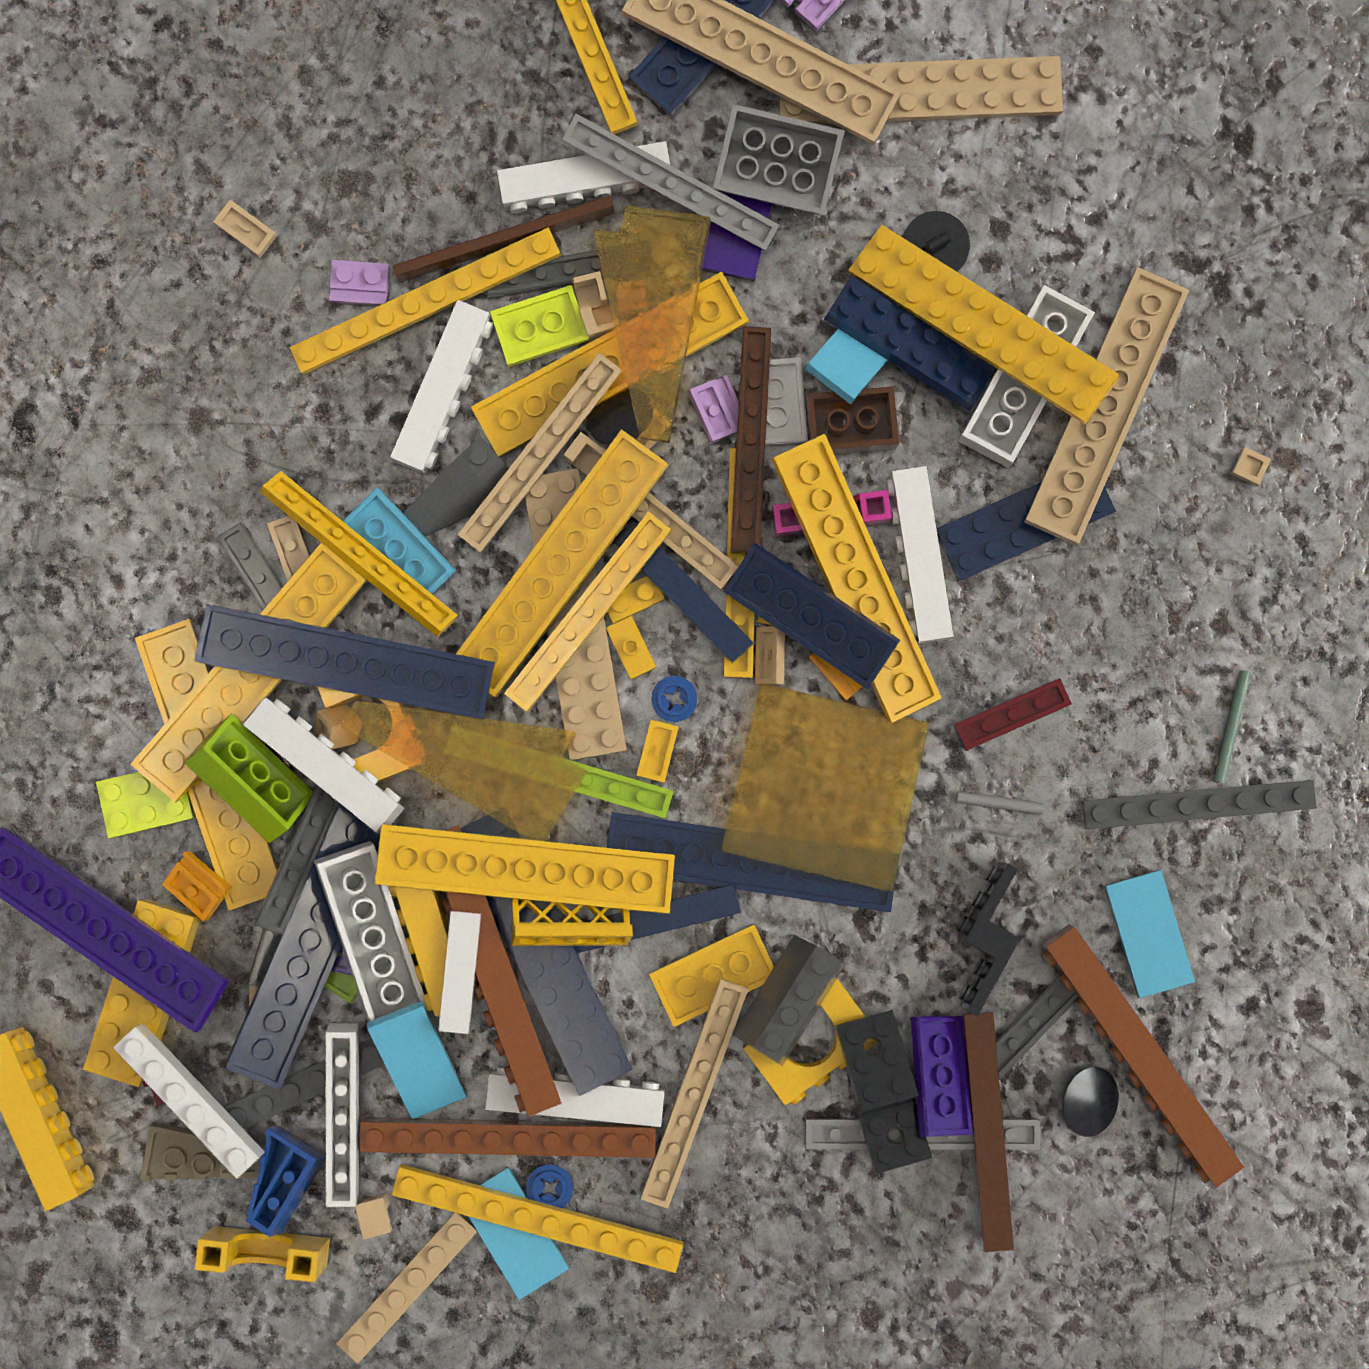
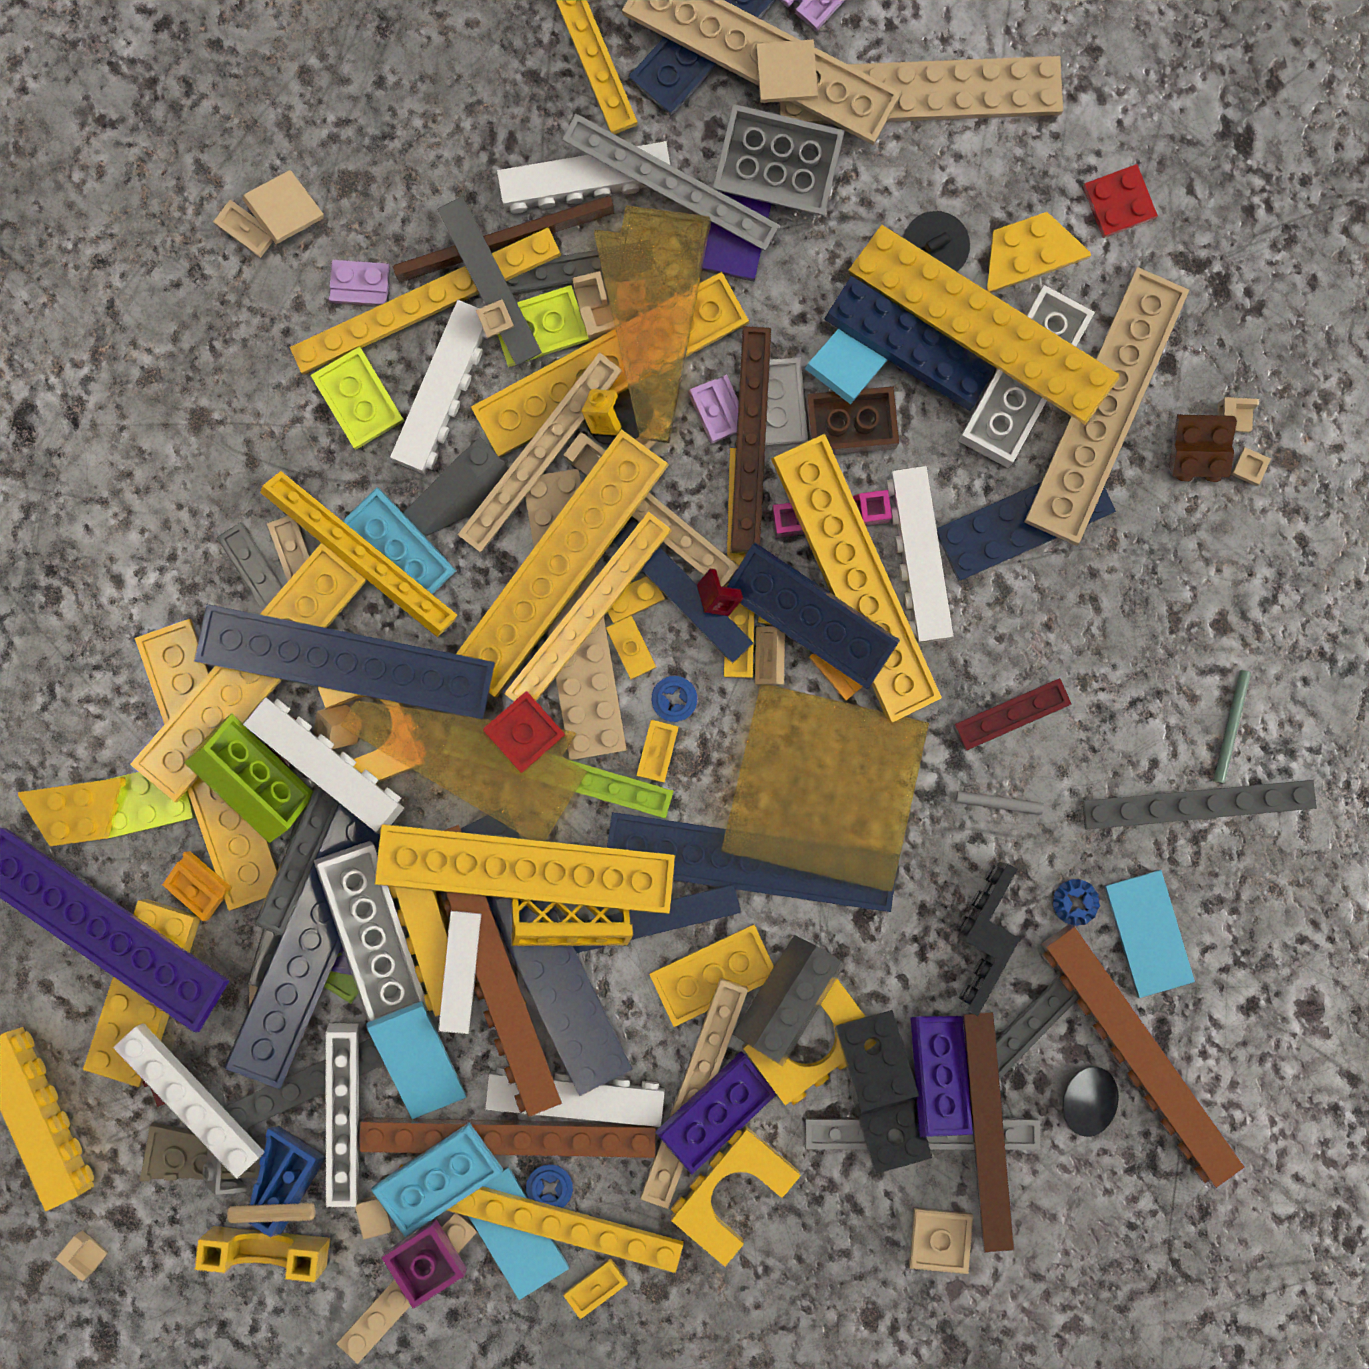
none -> yellow wing [18,777,126,846]
none -> tan panel [56,1230,108,1281]
none -> light grey bracket [203,1149,247,1195]
none -> tan axle [227,1203,315,1223]
none -> tan tile [242,170,324,244]
none -> neon yellow plate [311,346,404,450]
none -> medium azure tile [371,1122,503,1237]
none -> magenta brick [382,1219,467,1309]
none -> dark grey tile [437,196,542,366]
none -> tan plate [476,299,514,338]
none -> red plate [482,691,566,774]
none -> yellow plate [563,1258,628,1320]
none -> yellow bracket [582,389,621,435]
none -> dark purple tile [655,1051,777,1175]
none -> yellow arch [670,1126,801,1267]
none -> dark red panel [697,568,743,616]
none -> tan tile [756,39,818,103]
none -> tan tile [909,1208,973,1274]
none -> yellow wing [986,212,1091,293]
none -> blue gear [1053,879,1100,926]
none -> red plate [1082,164,1158,238]
none -> reddish brown plate [1169,414,1237,482]
none -> tan panel [1217,397,1259,433]

